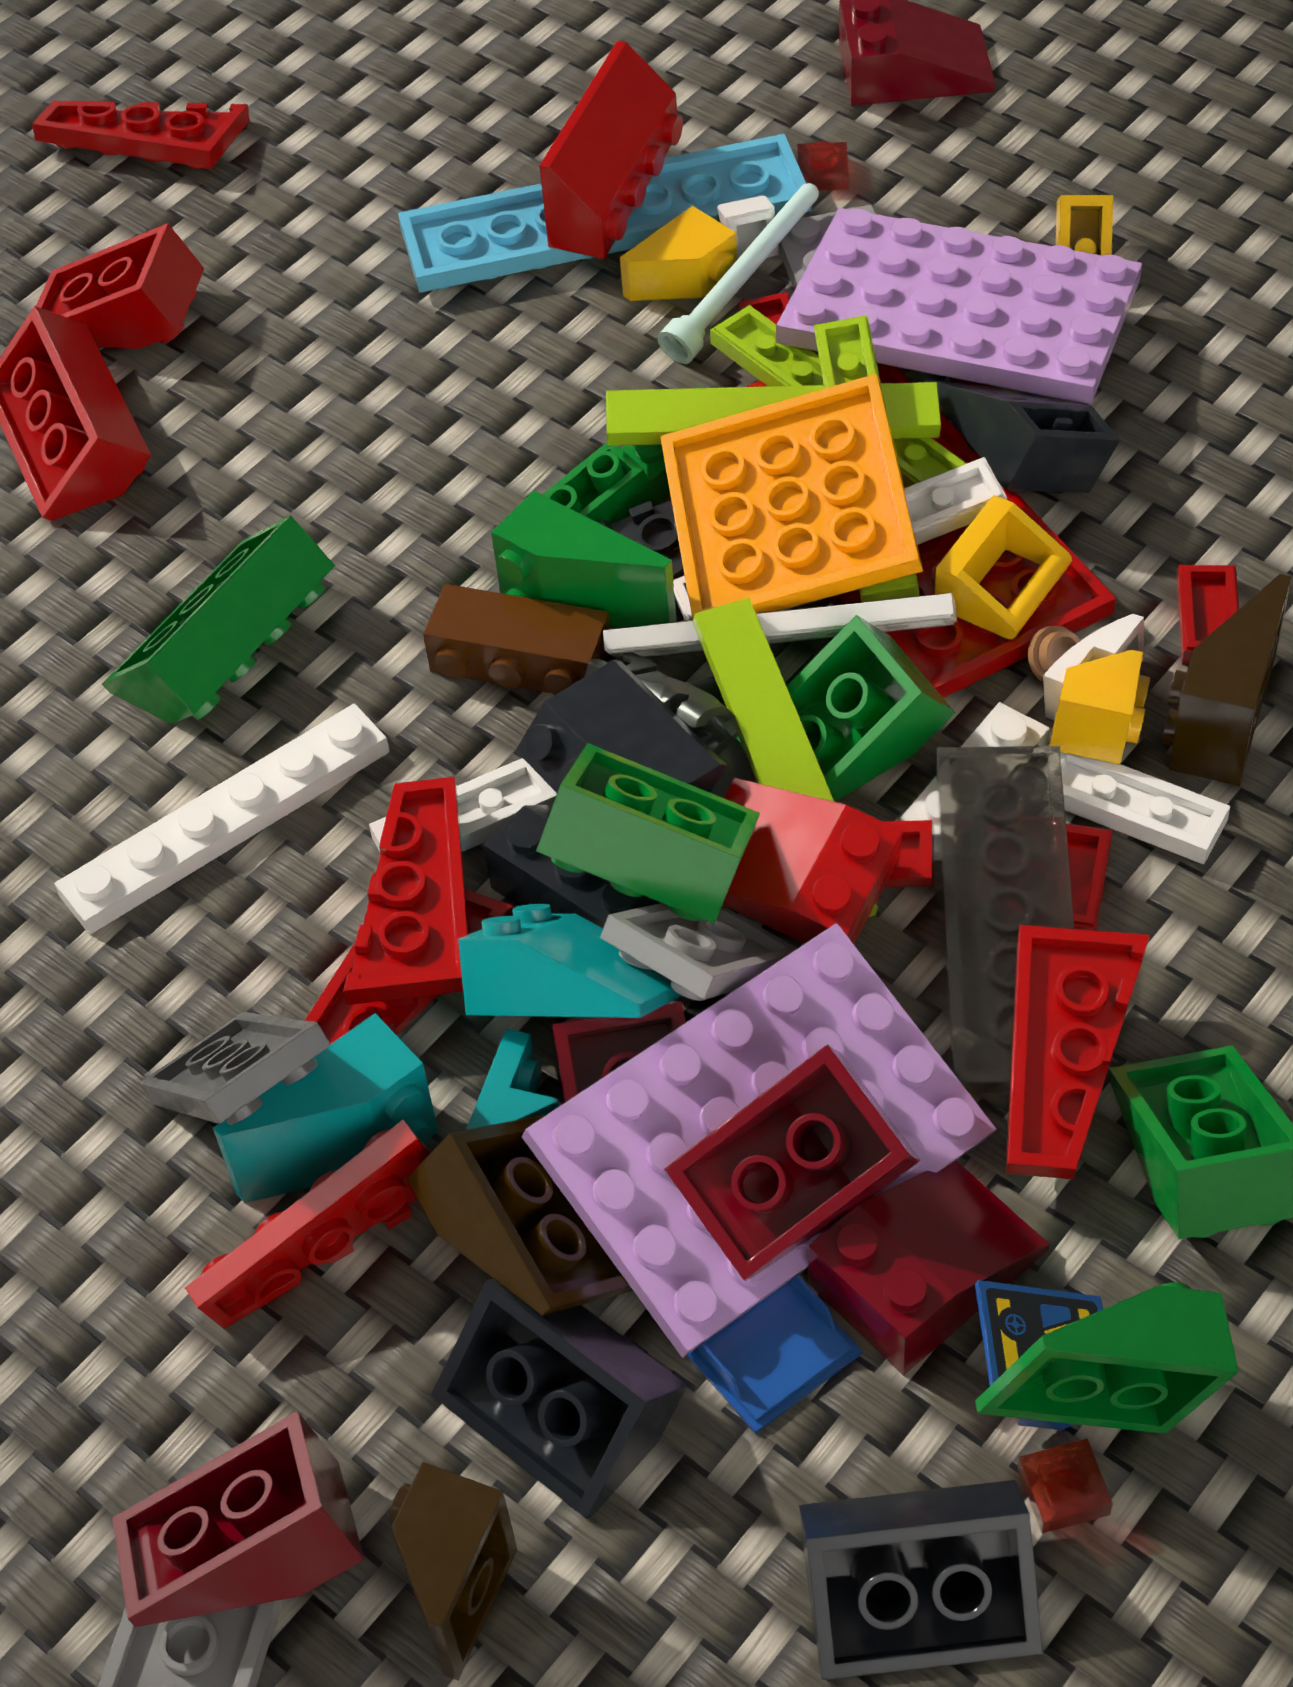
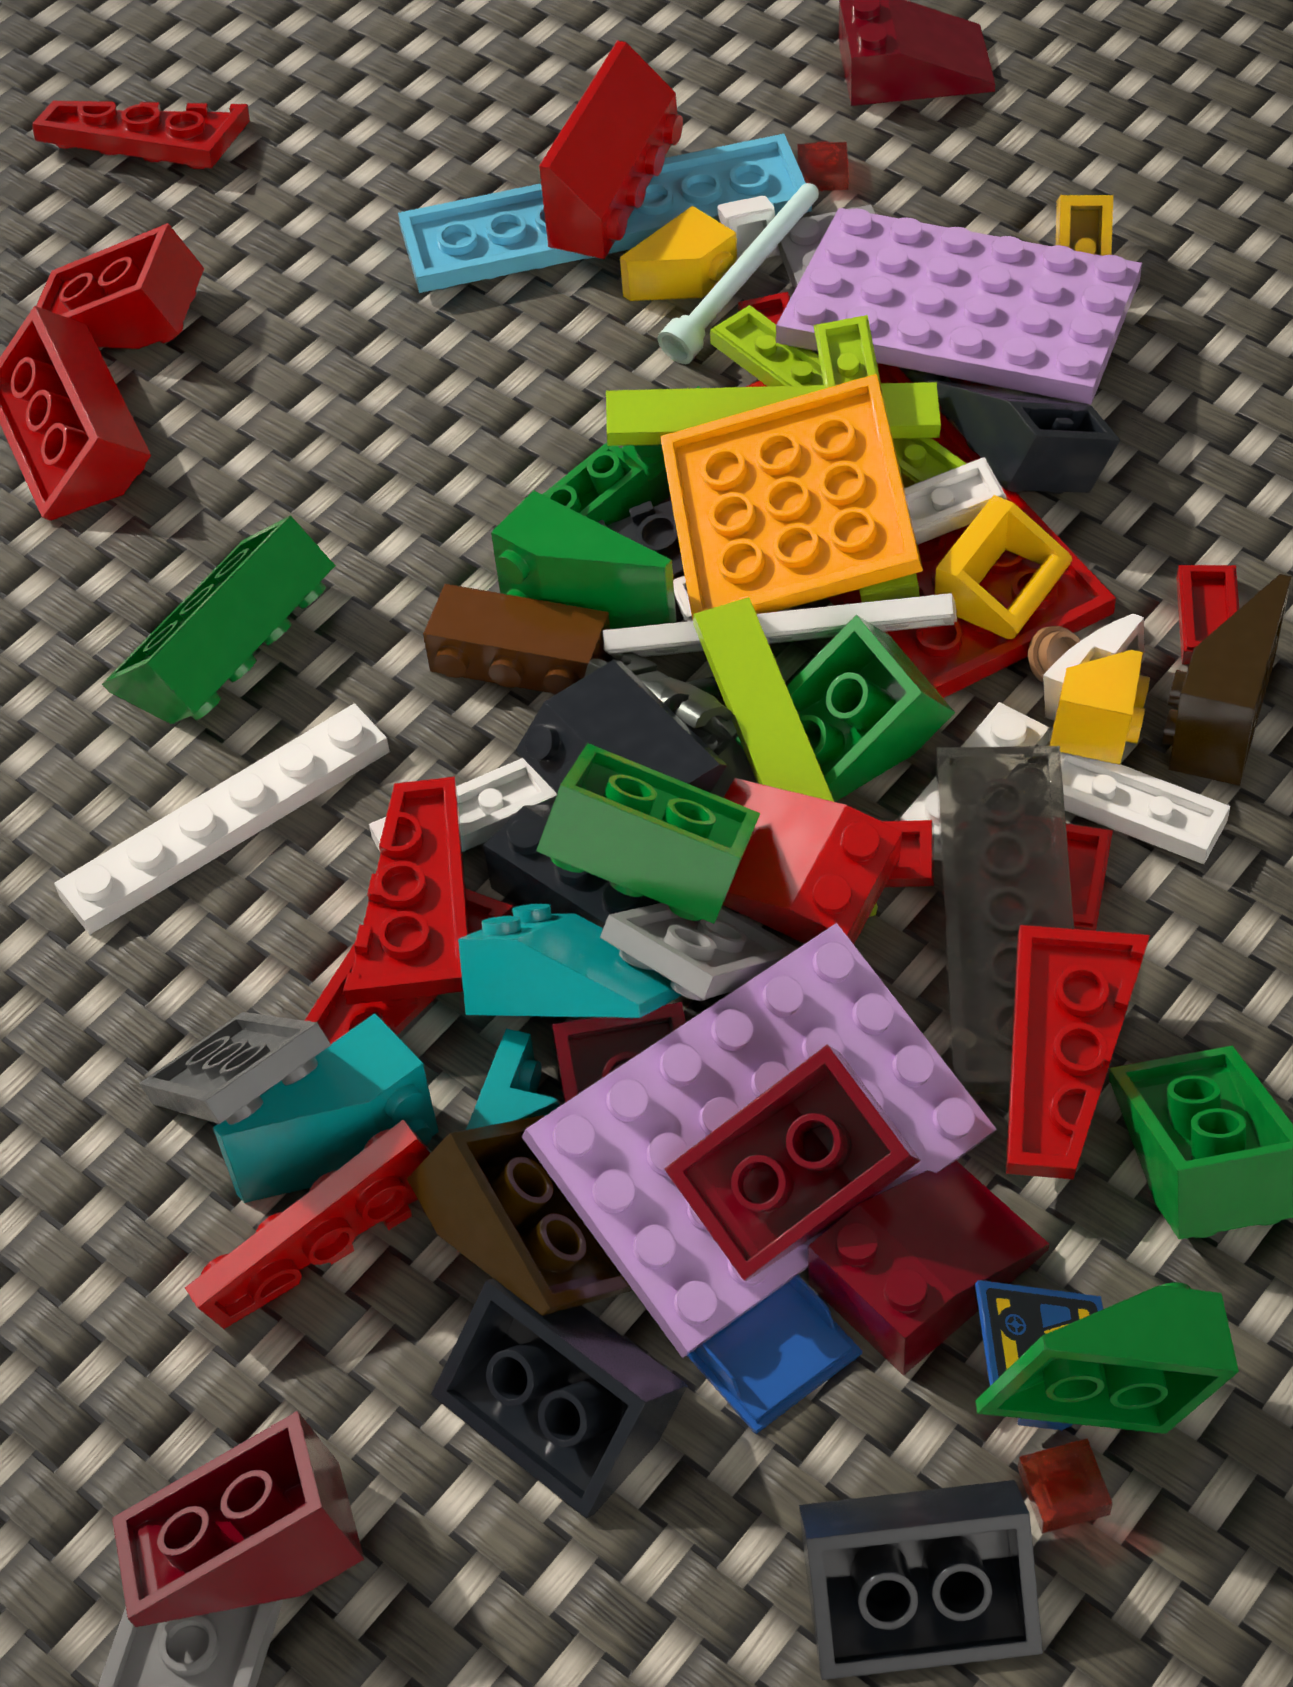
dark brown slope [389,1462,518,1681] -> none

